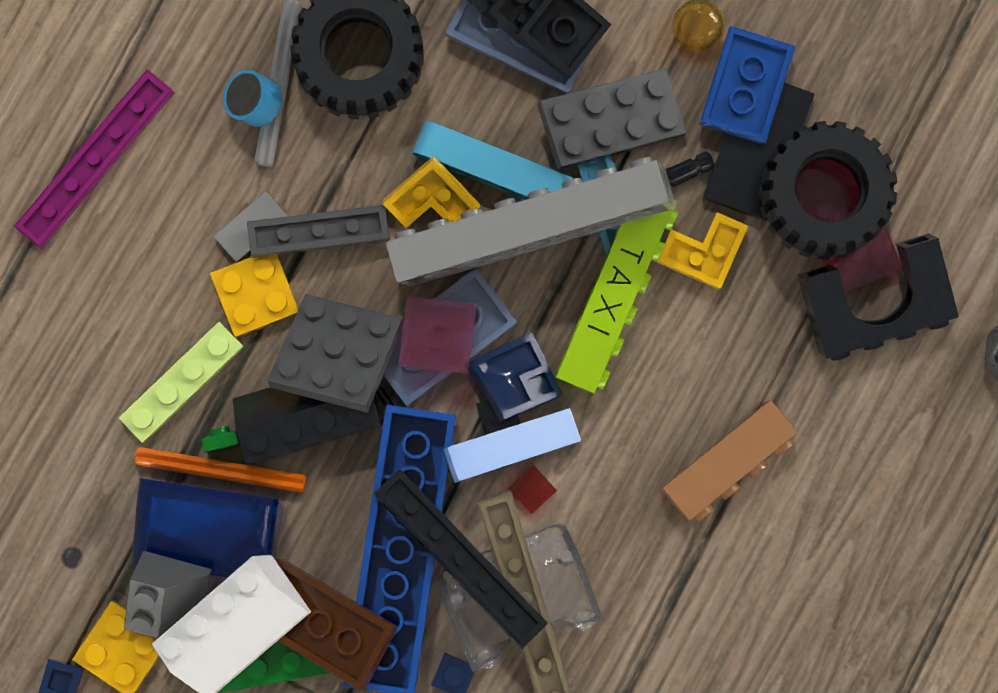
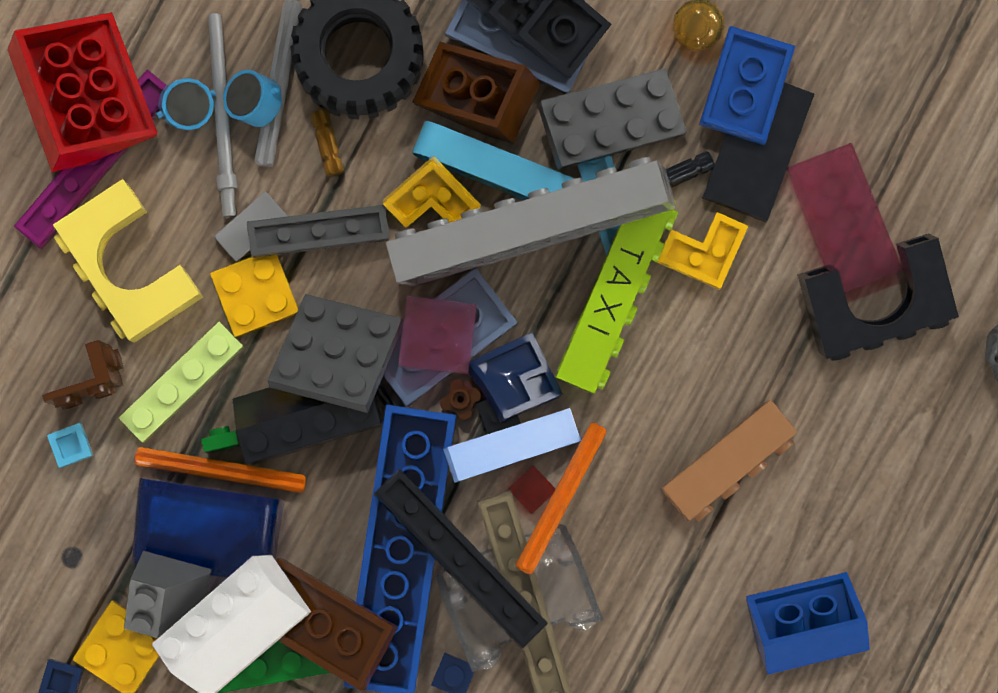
black tyre [758,121,897,259] -> none
none -> red slope [7,12,158,172]
none -> reddish brown bracket [42,340,124,410]
none -> medium azure plate [47,423,94,468]
none -> light yellow arch [53,179,203,343]
none -> pearl dark grey piece [156,78,216,130]
none -> light grey bar [208,13,238,218]
none -> pearl gold axle [311,109,344,177]
none -> reddish brown slope [412,41,541,144]
none -> reddish brown plate [440,379,481,420]
none -> orange axle [516,423,607,574]
none -> blue slope [746,572,870,675]

